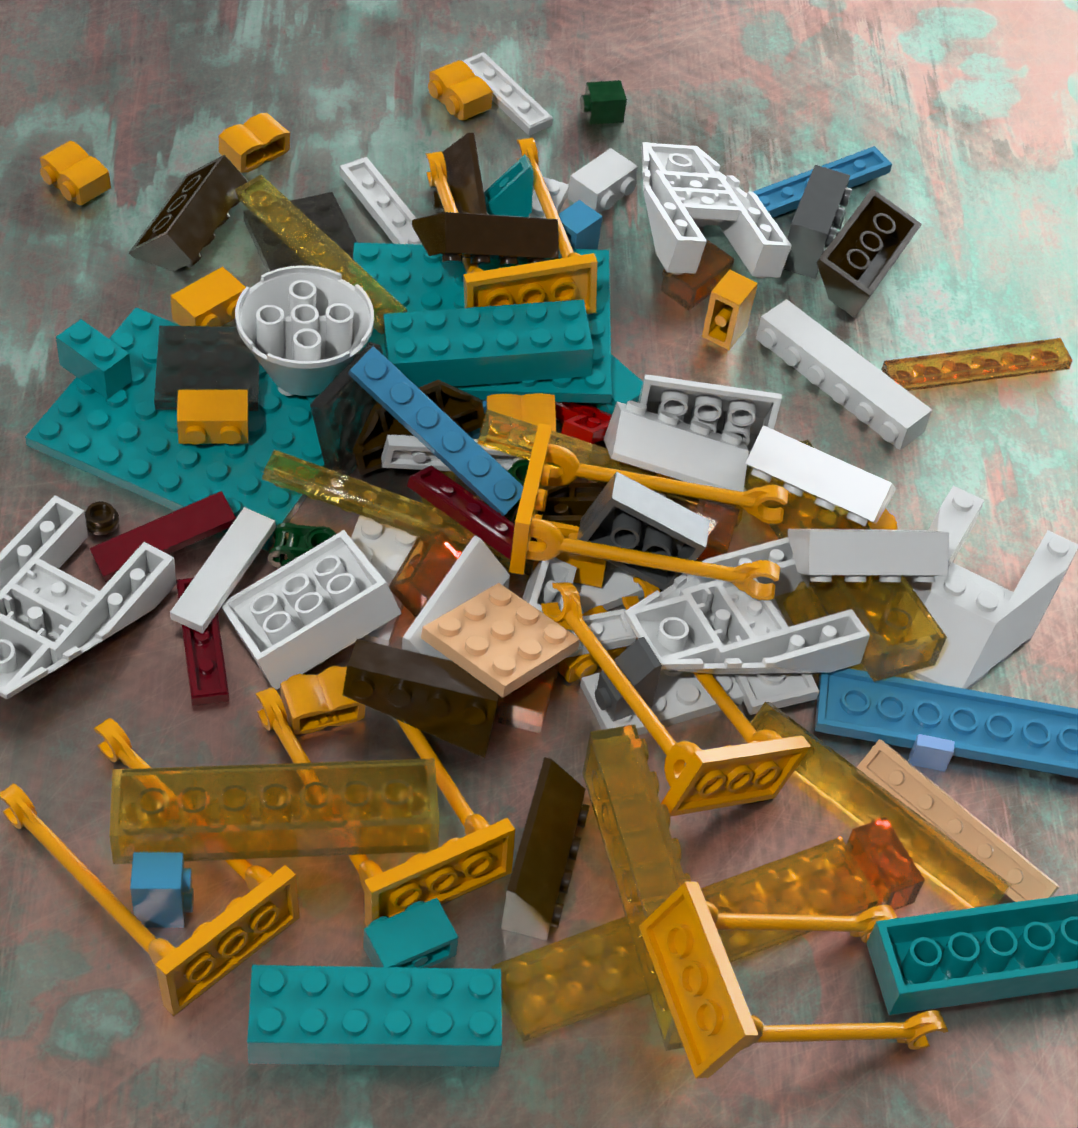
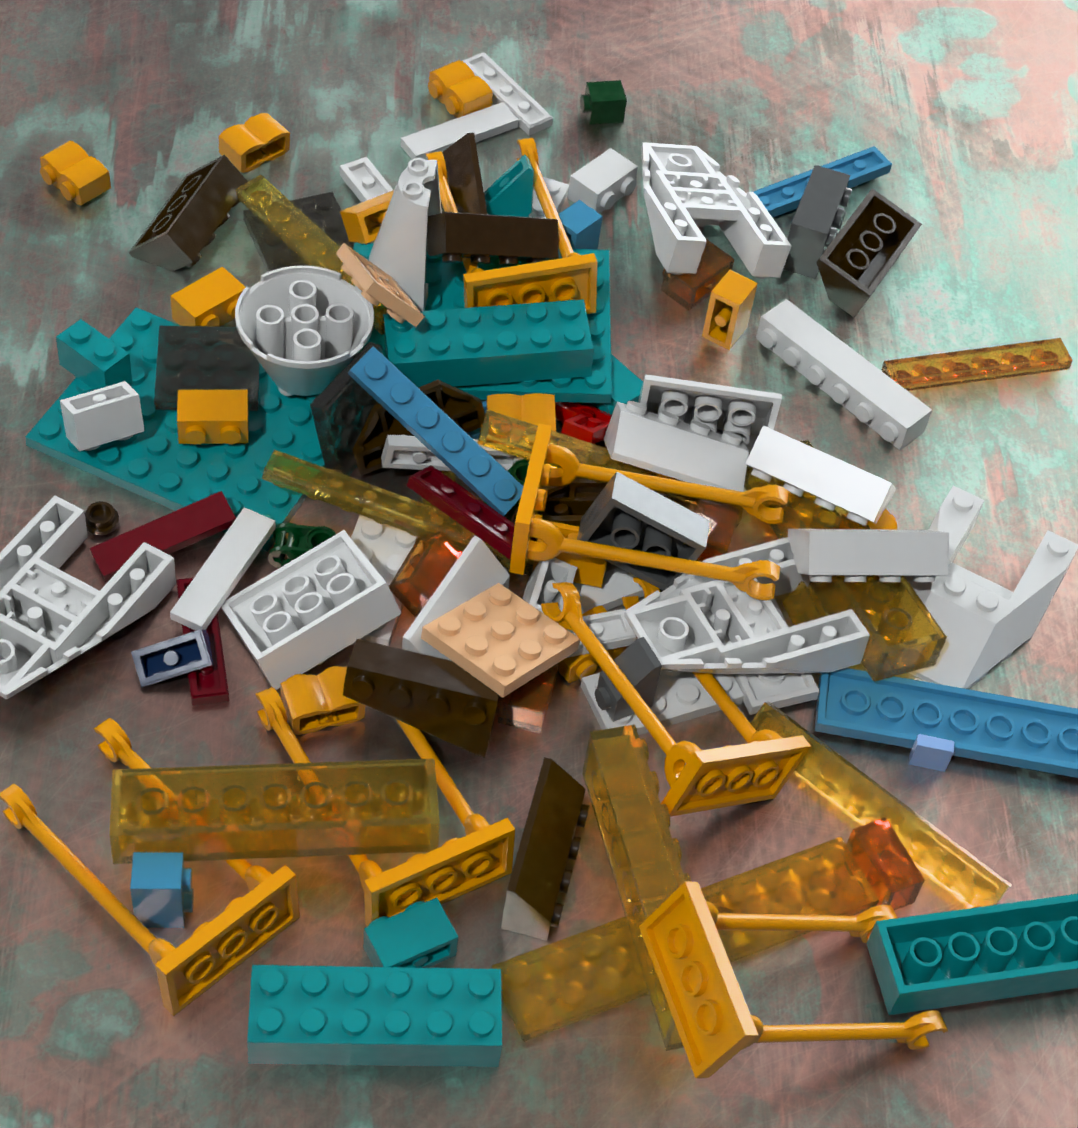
light nougat plate [856,739,1060,902] -> none
none -> white brick [60,381,145,451]
none -> slope [131,629,213,687]
none -> light nougat plate [336,243,425,327]
none -> light orange brick [340,190,394,244]
none -> white cone [369,158,442,311]
none -> white tile [400,102,518,160]

